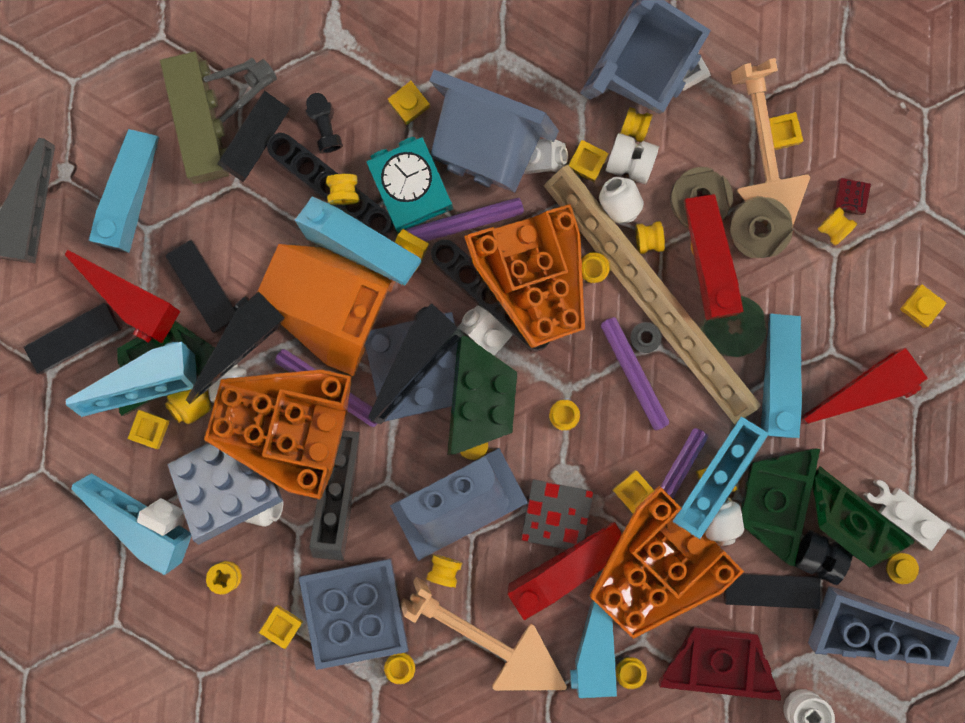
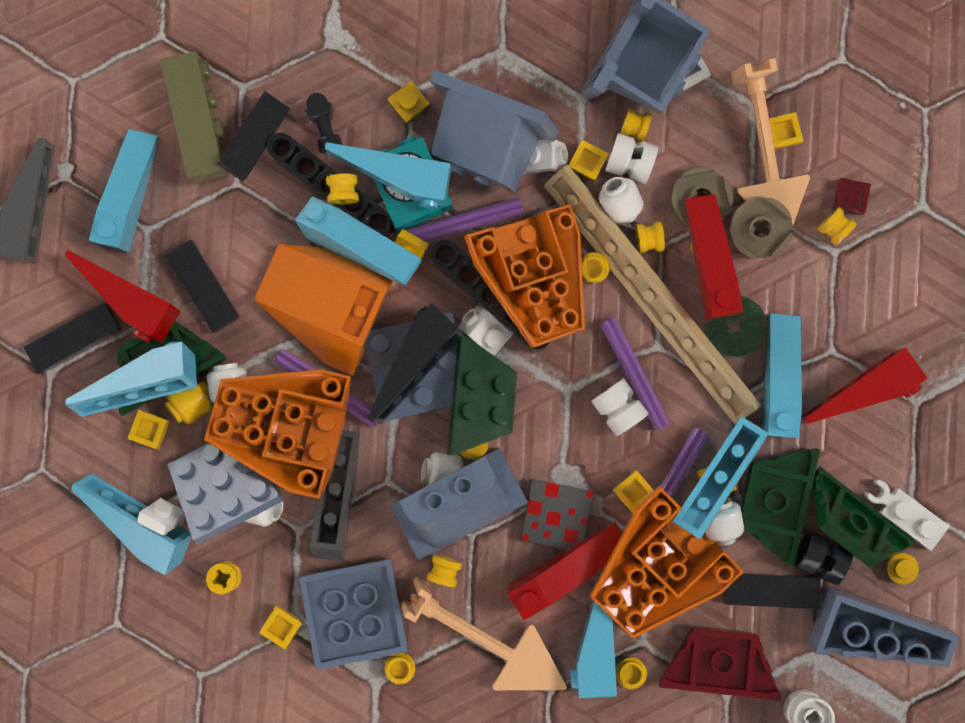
black slope [186,292,285,404] -> none
dark grey plant [203,58,277,123] -> none
yellow plate [549,400,580,431] -> none
dark grey plate [630,322,661,353] -> none
yellow plate [900,284,947,328] -> none
none -> medium azure slope [325,142,451,209]
none -> white head [421,452,464,487]
none -> white wheel [591,378,649,437]

